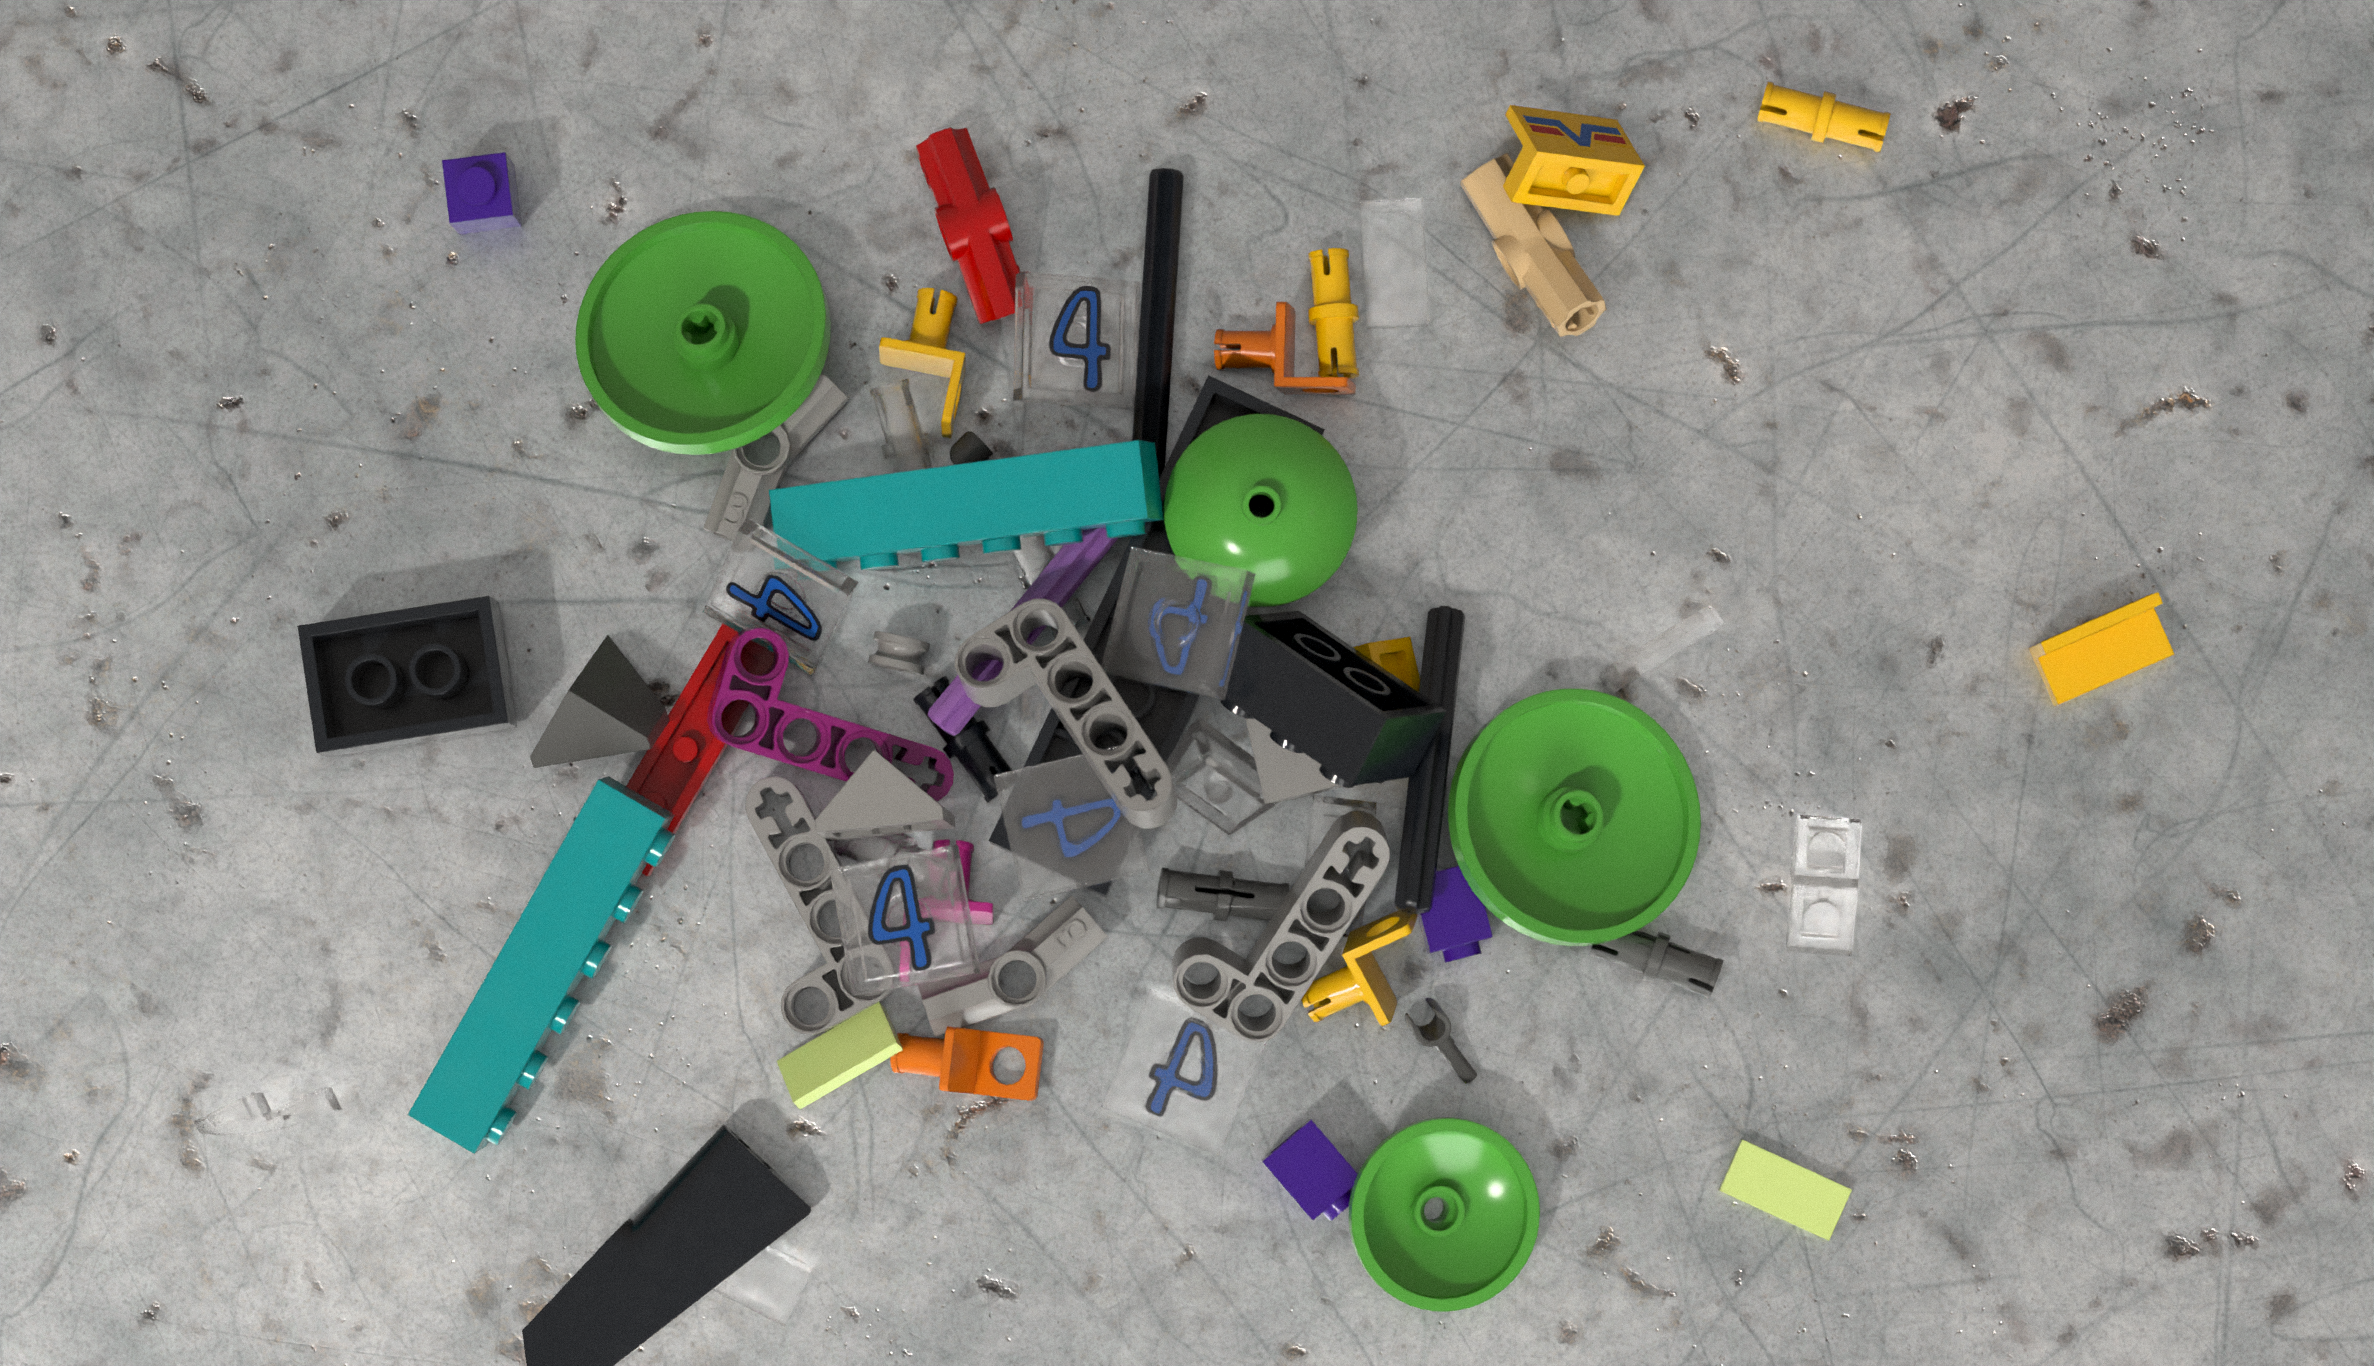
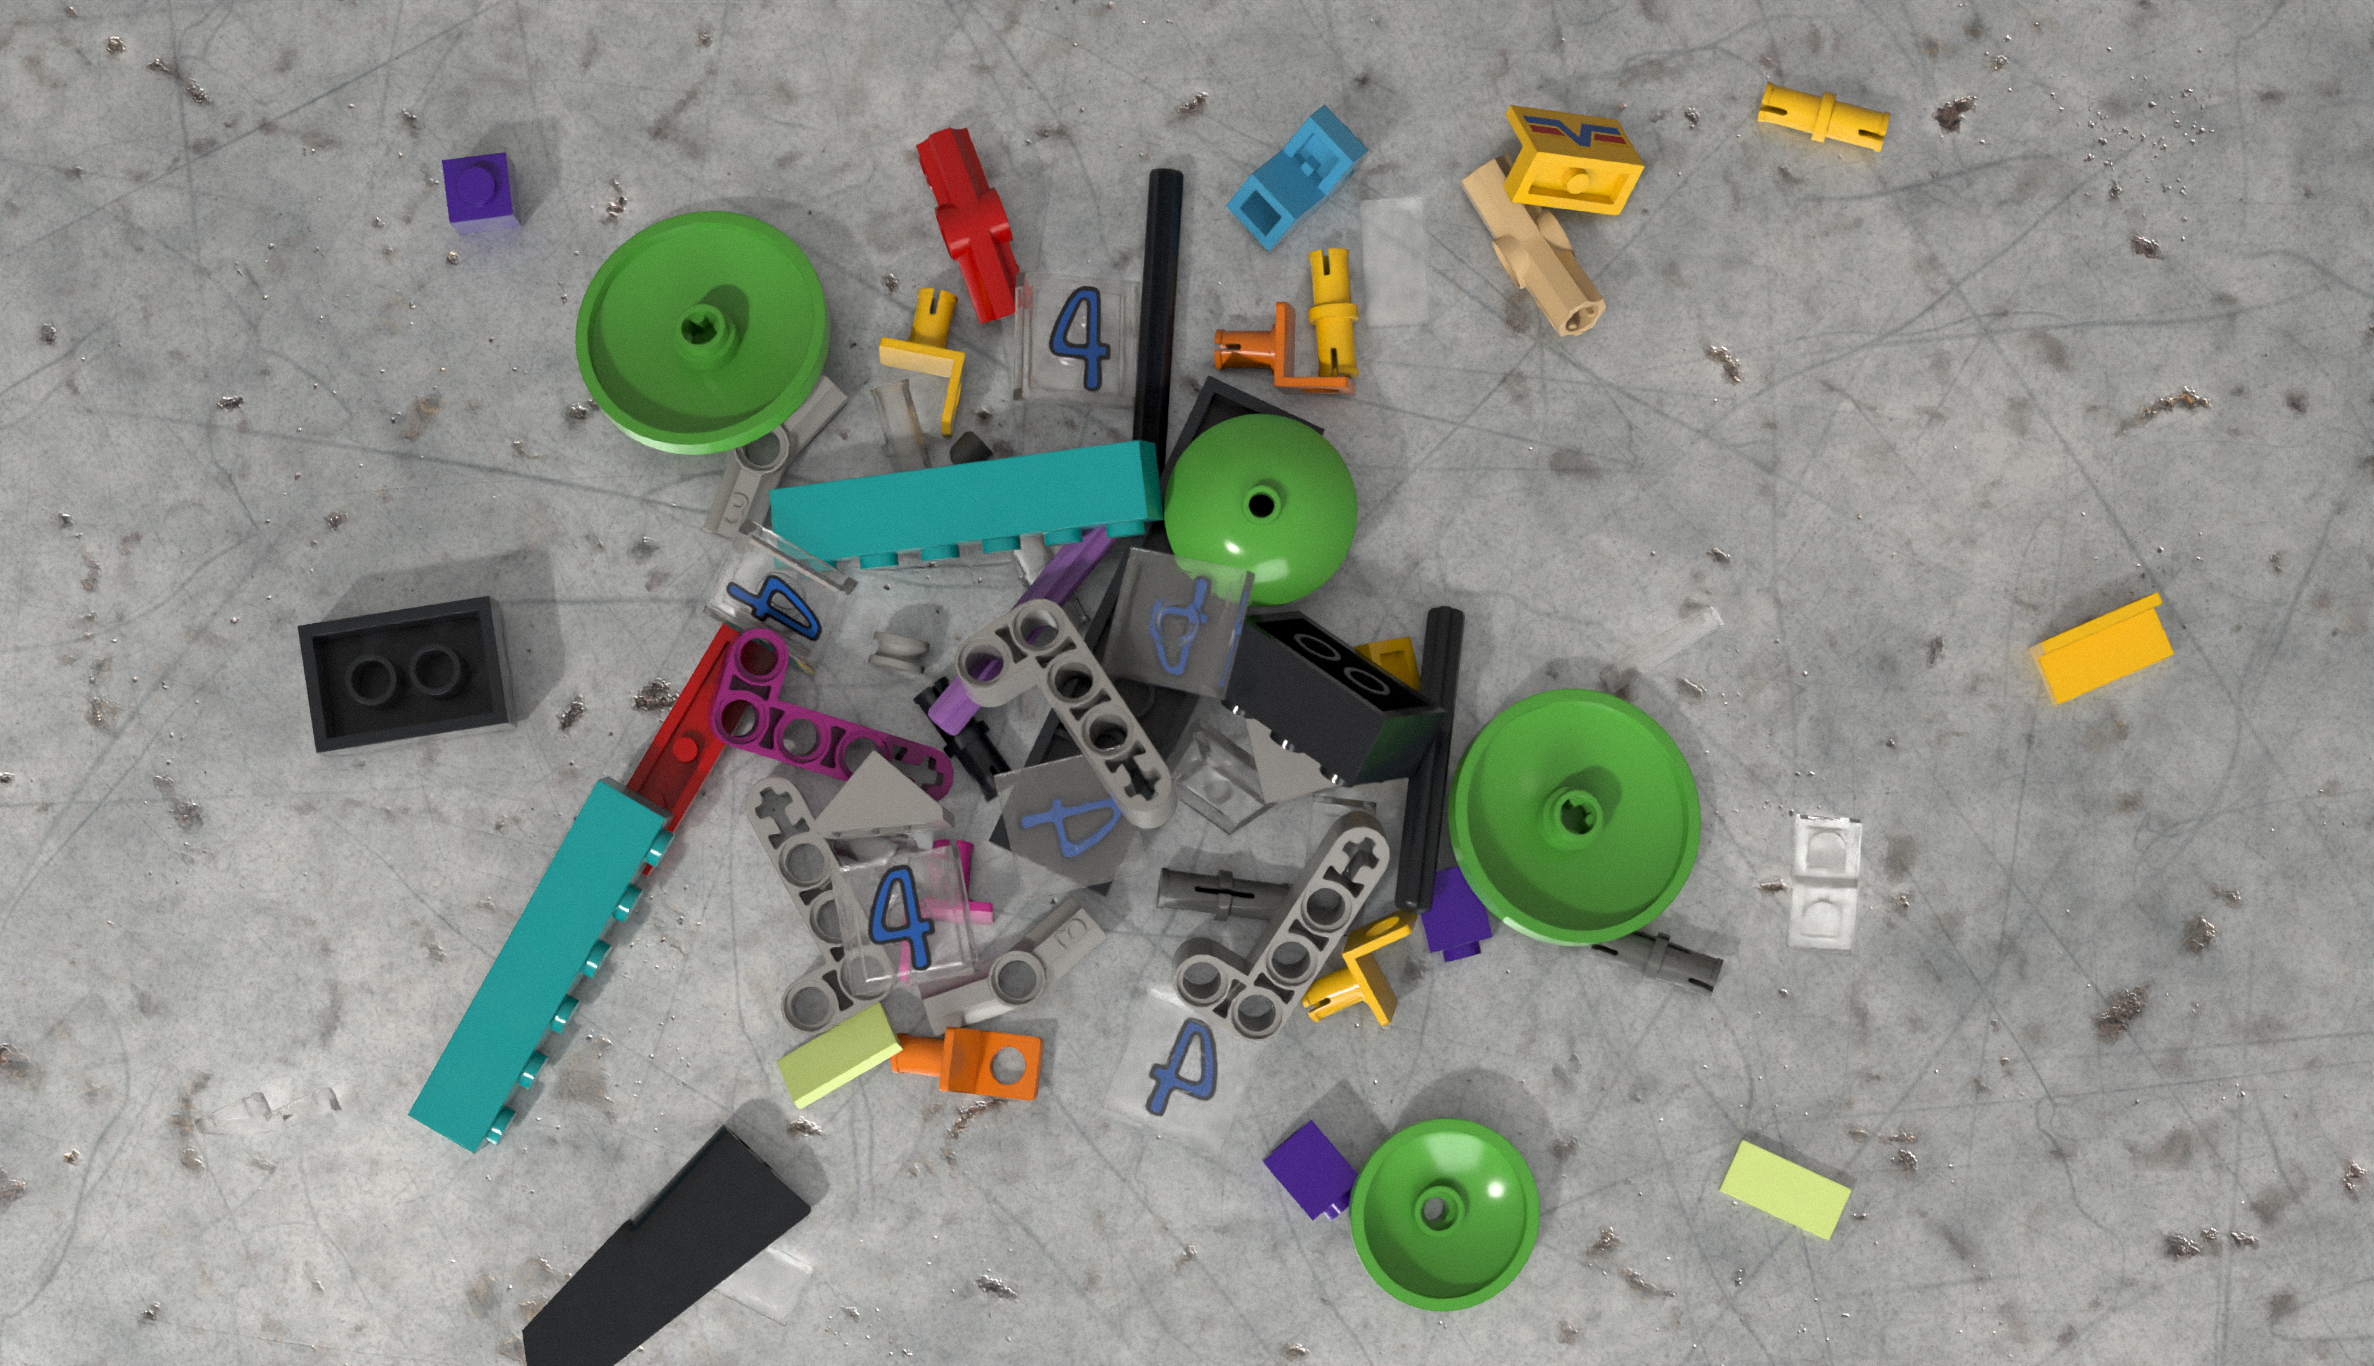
dark grey slope [530,635,670,768] -> none
dark grey hand [1405,998,1477,1084] -> none
none -> dark azure brick [1226,104,1369,251]

